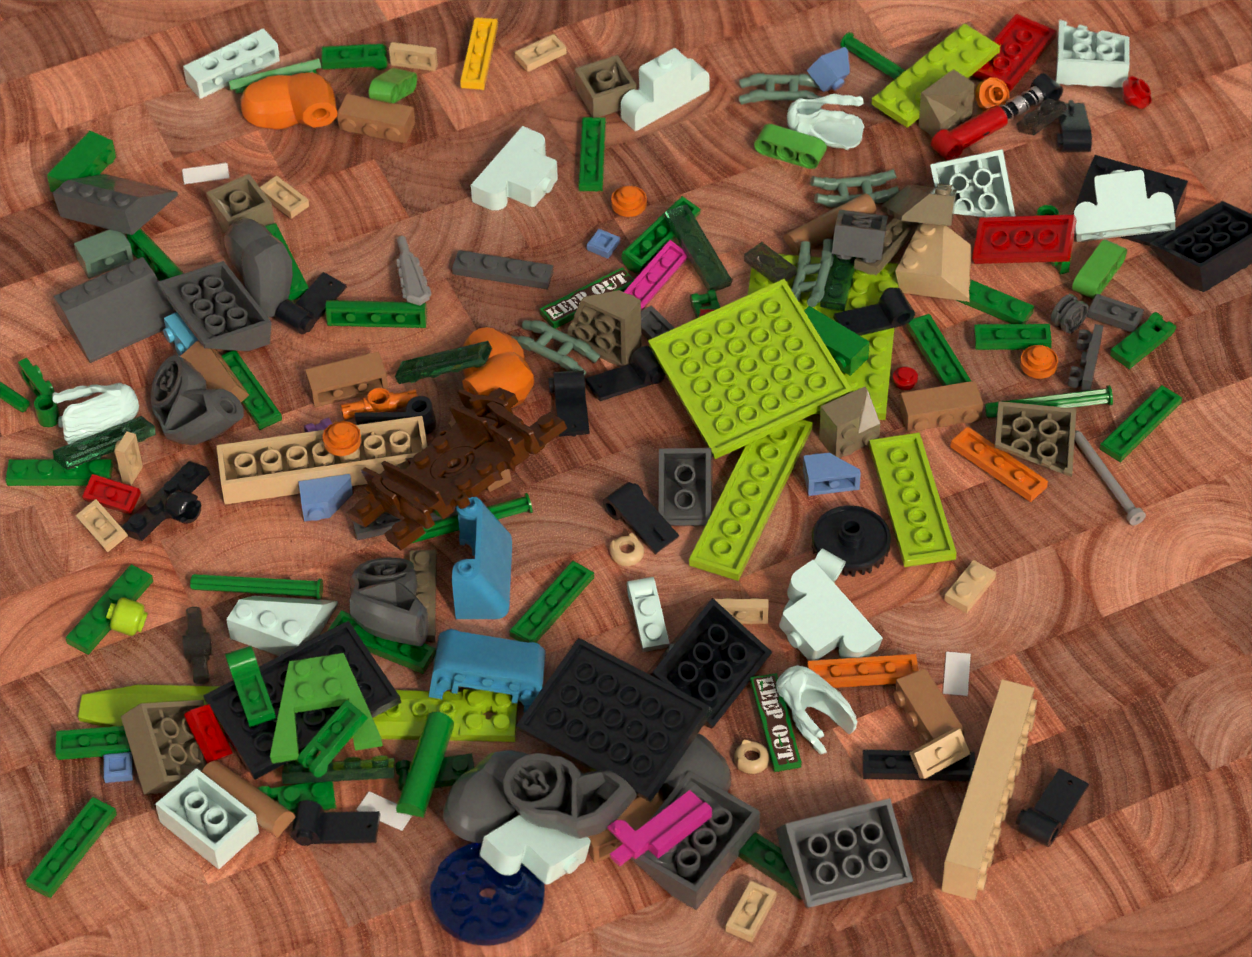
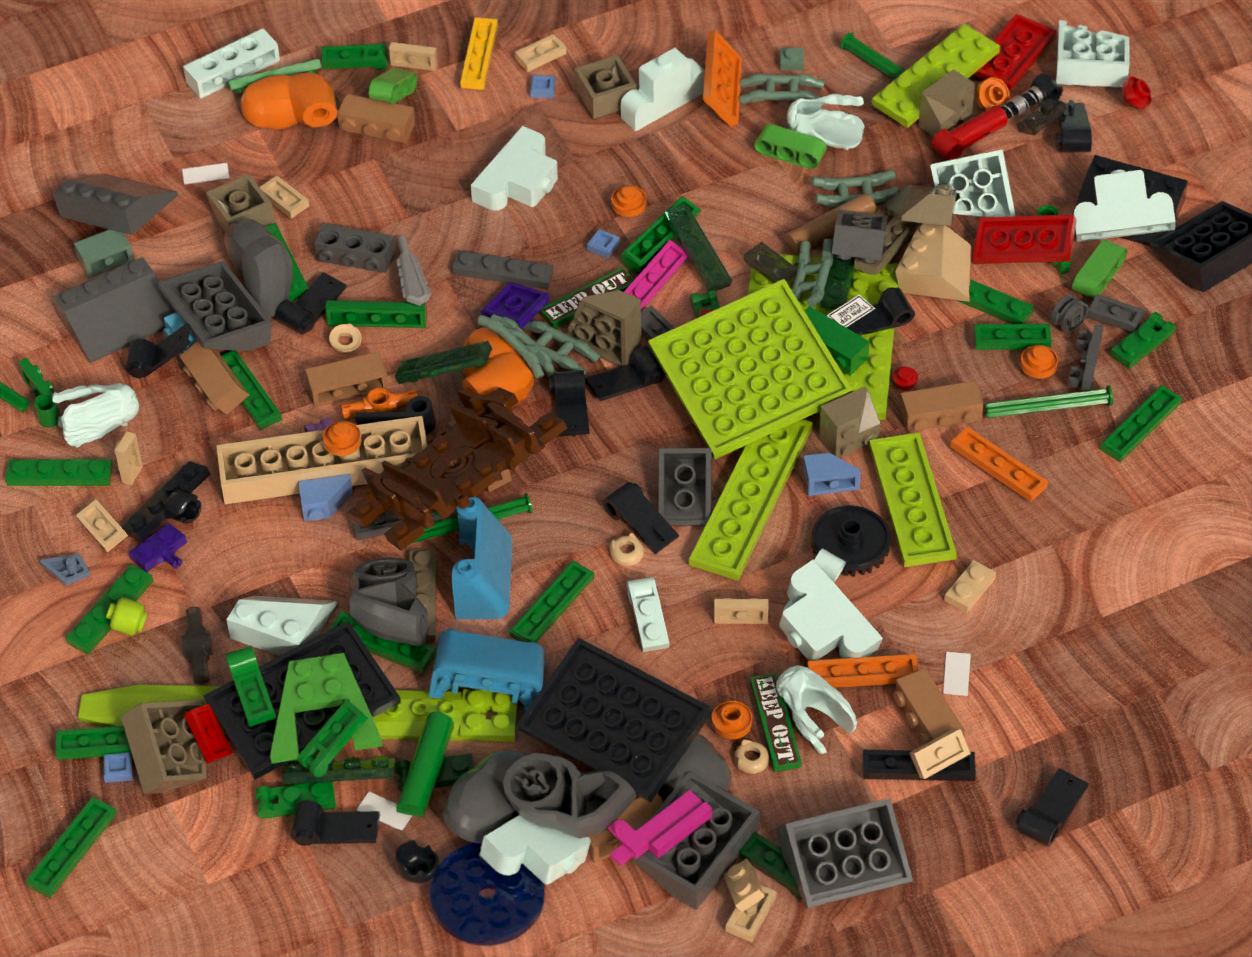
green brick [47,131,116,192] -> none
clear green plate [53,416,156,470] -> none
red plate [82,474,141,515] -> none
green brick [127,228,184,281] -> none
dark grey piece [151,355,244,445] -> none
light aqua brick [156,768,259,869] -> none
green axle [190,574,323,600] -> none
medium nougat brick [202,761,296,838] -> none
green tile [579,117,606,191] -> none
black slope [647,598,772,729] -> none
medium blue slope [807,47,850,92] -> none
green plate [906,313,971,386] -> none
tan brick [942,680,1038,900] -> none
dark tan wedge [994,401,1076,477] -> none
light grey bar [1074,431,1146,525] -> none
none -> sand blue piece [40,554,91,586]
none -> black door [125,323,191,378]
none -> dark purple plate [128,523,187,572]
none -> dark grey brick [314,223,395,273]
none -> tan piece [328,324,362,353]
none -> black hair [395,840,439,883]
none -> sand green piece [478,314,556,379]
none -> dark purple plate [480,282,550,329]
none -> medium blue tile [530,75,555,98]
none -> orange plate [703,30,742,127]
none -> orange plate [712,701,752,740]
none -> tan plate [723,858,765,913]
none -> sand green plate [780,48,804,71]
none -> white sticker [827,295,875,327]

